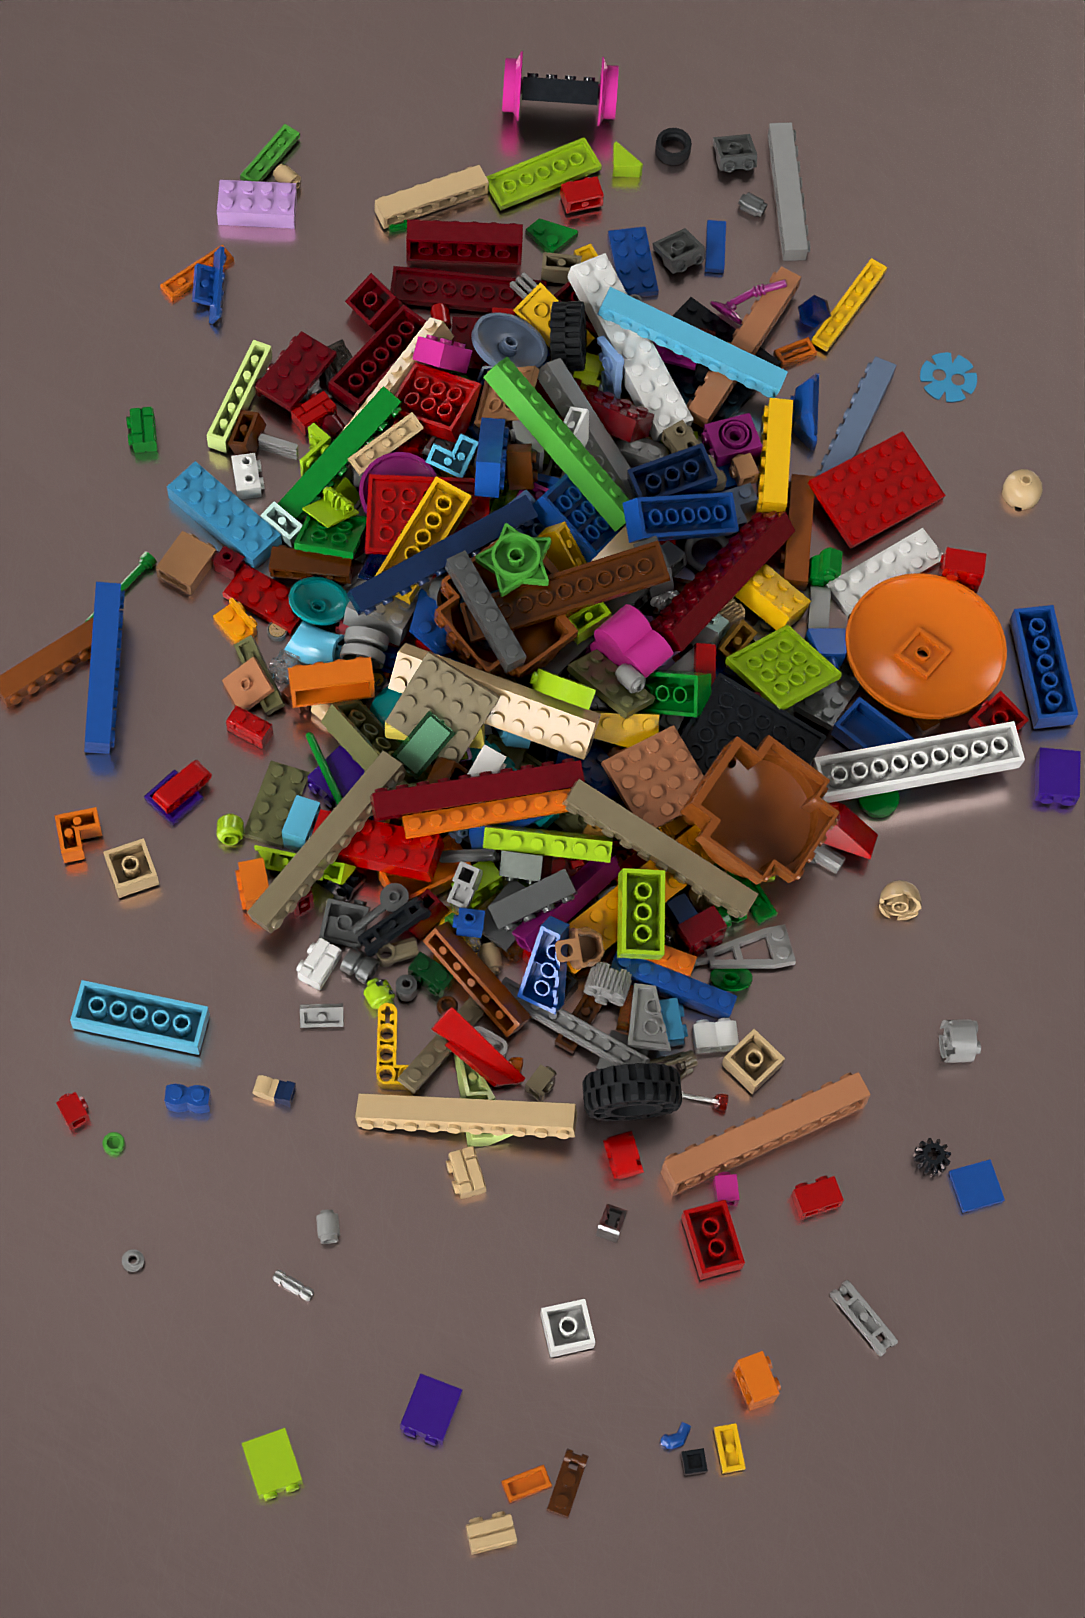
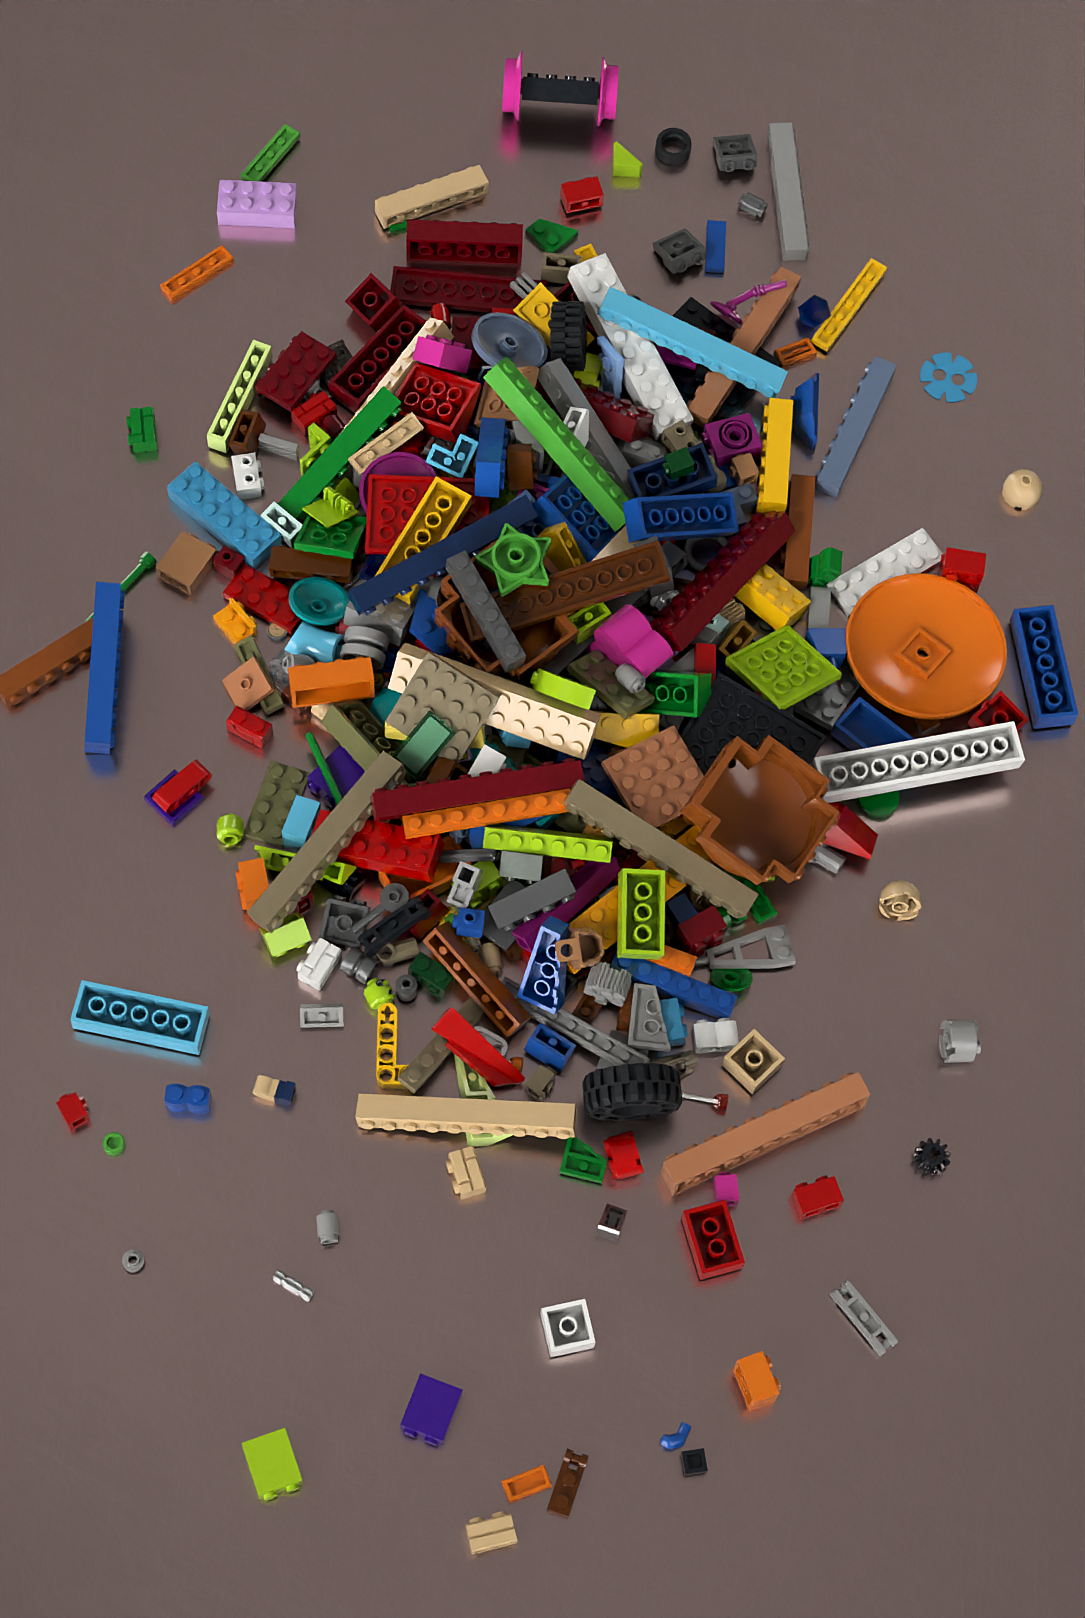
orange brick [54,807,103,863] -> none
tan brick [103,838,159,898] -> none
blue bracket [192,246,226,324] -> none
tan brick [273,164,301,189] -> none
reddish brown plate [437,996,458,1015] -> none
lime plate [486,137,602,211] -> none
blue plate [608,227,659,297] -> none
yellow plate [713,1423,746,1474] -> none
red plate [808,431,946,549] -> none
blue tile [948,1159,1005,1213] -> none
dark purple brick [1035,747,1081,806] -> none
none -> lime brick [259,912,312,957]
none -> light grey brick [282,653,314,674]
none -> blue brick [524,1023,576,1073]
none -> green wing [560,1134,607,1184]
none -> dark green brick [662,447,695,480]

